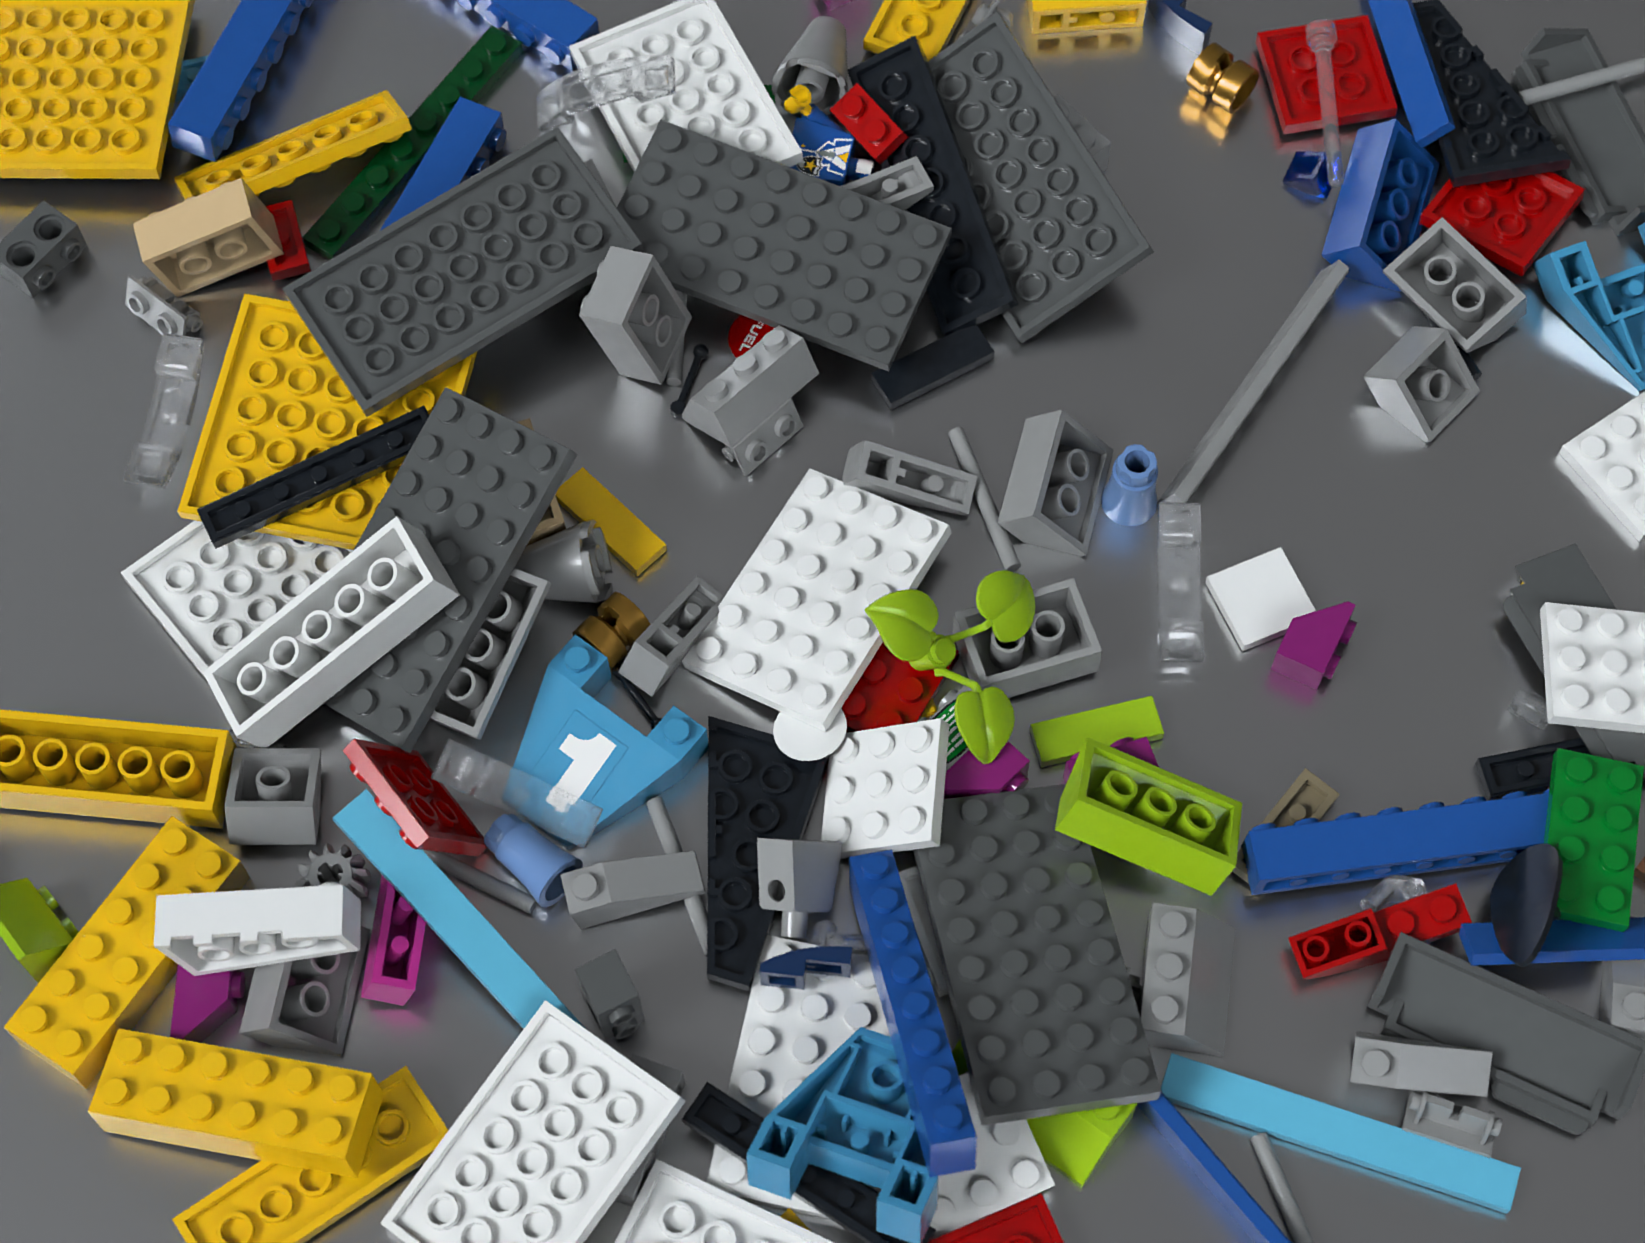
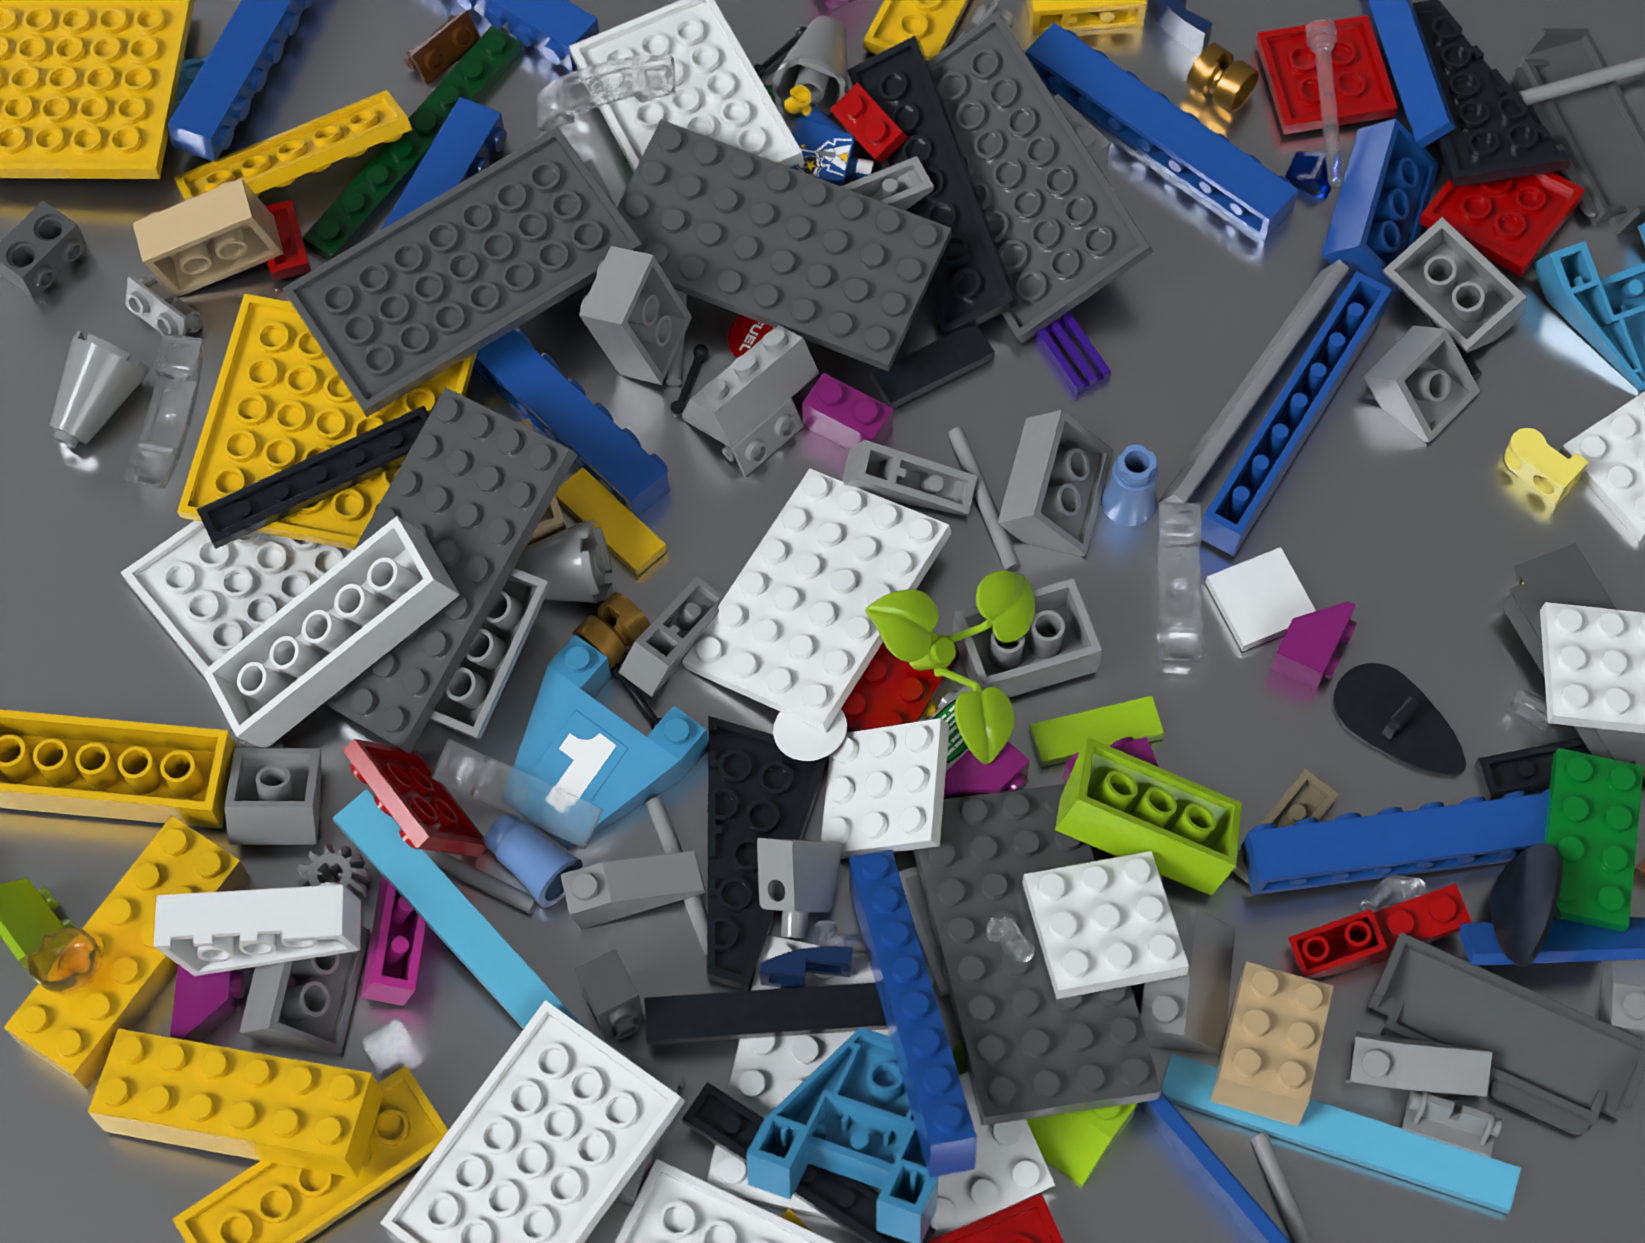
none -> clear yellow hair [27,928,102,996]
none -> light grey cone [49,331,149,448]
none -> clear slope [360,1018,425,1080]
none -> reddish brown hinge [403,9,481,85]
none -> blue brick [473,328,669,517]
none -> black tile [644,983,888,1045]
none -> black hinge [753,26,807,79]
none -> magenta brick [802,373,893,450]
none -> clear arm [987,916,1034,962]
none -> white plate [1022,851,1189,999]
none -> blue brick [1025,22,1298,241]
none -> dark purple tile [1034,311,1111,396]
none -> blue brick [1198,271,1392,556]
none -> tan brick [1210,962,1334,1127]
none -> black shield [1333,663,1466,777]
none -> light yellow leg [1504,428,1589,505]

